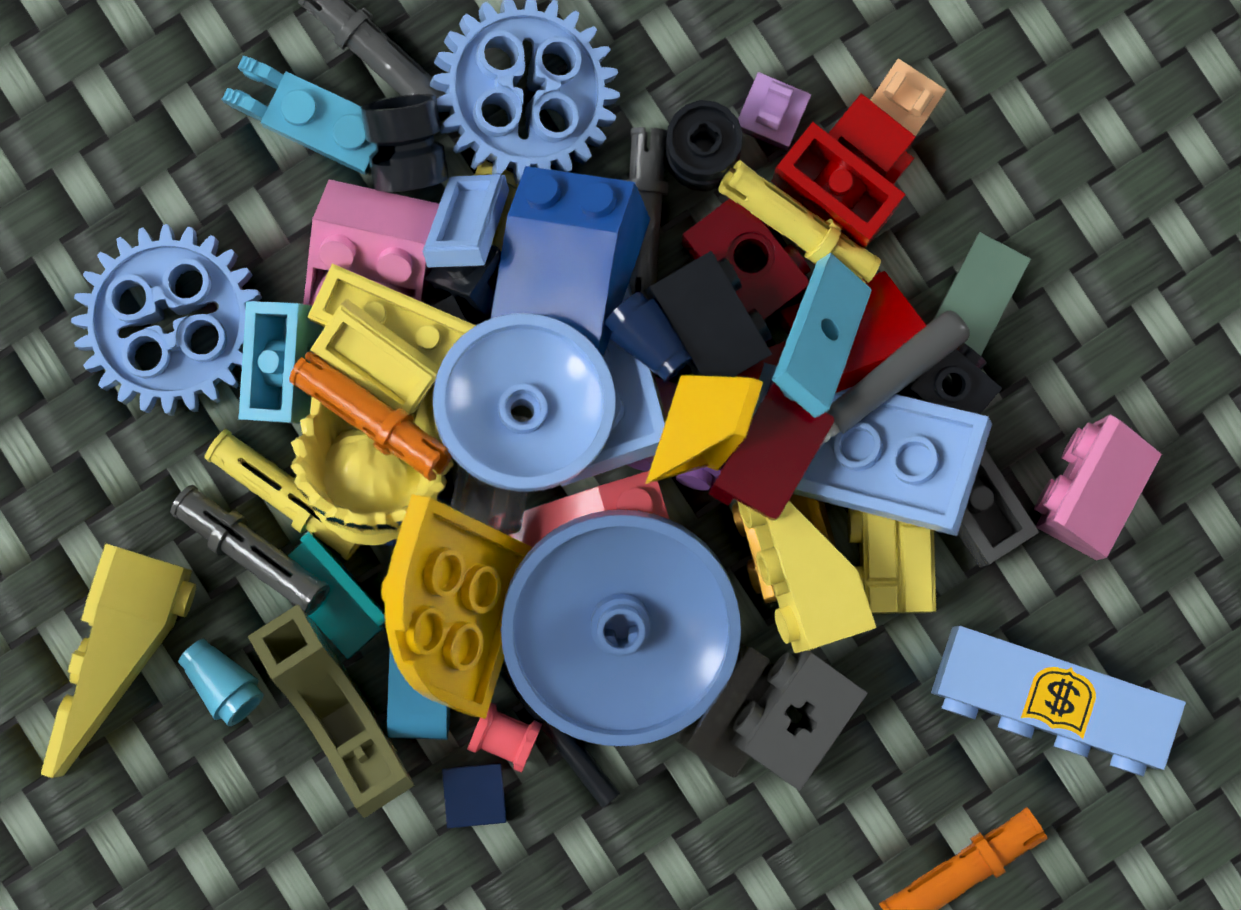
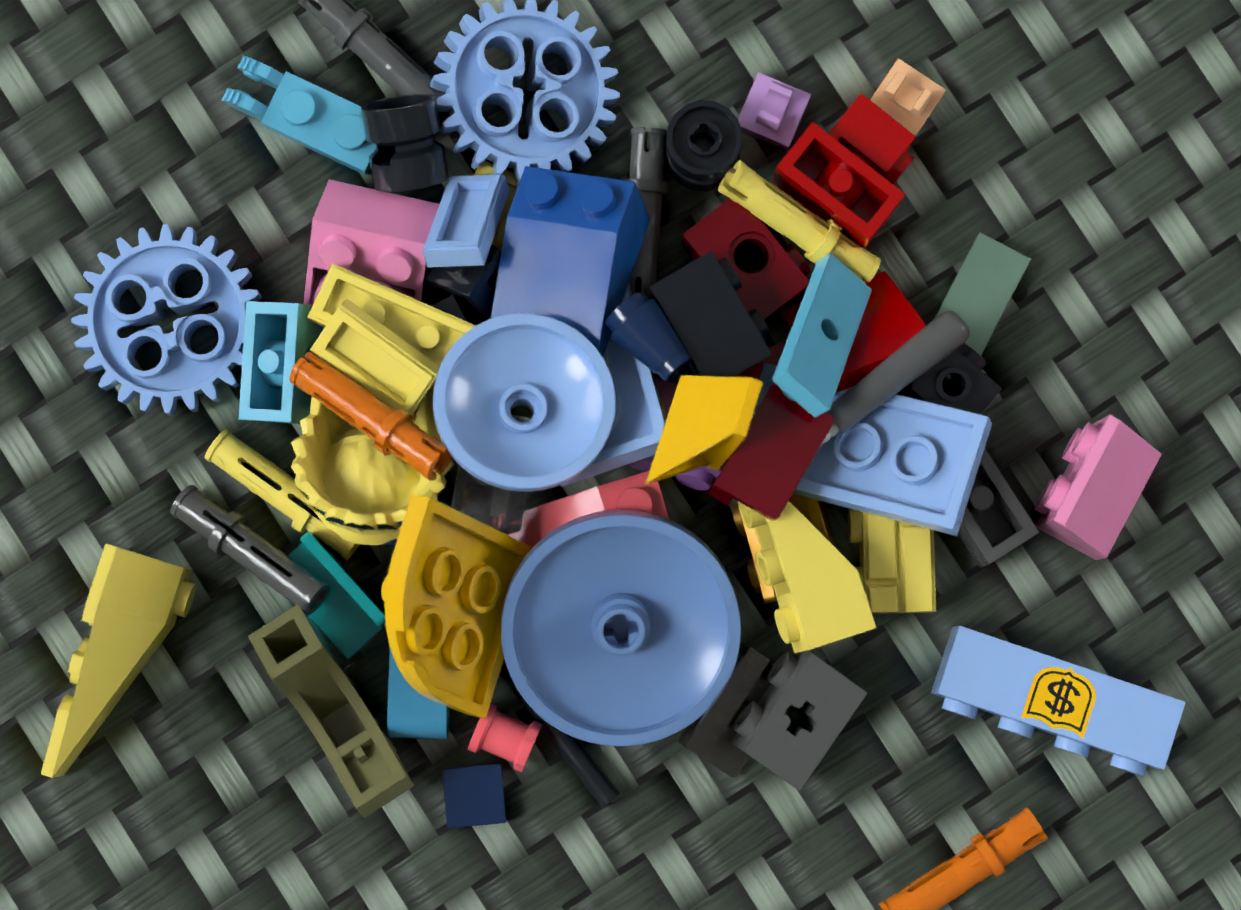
medium azure cone [178,639,264,726] -> none

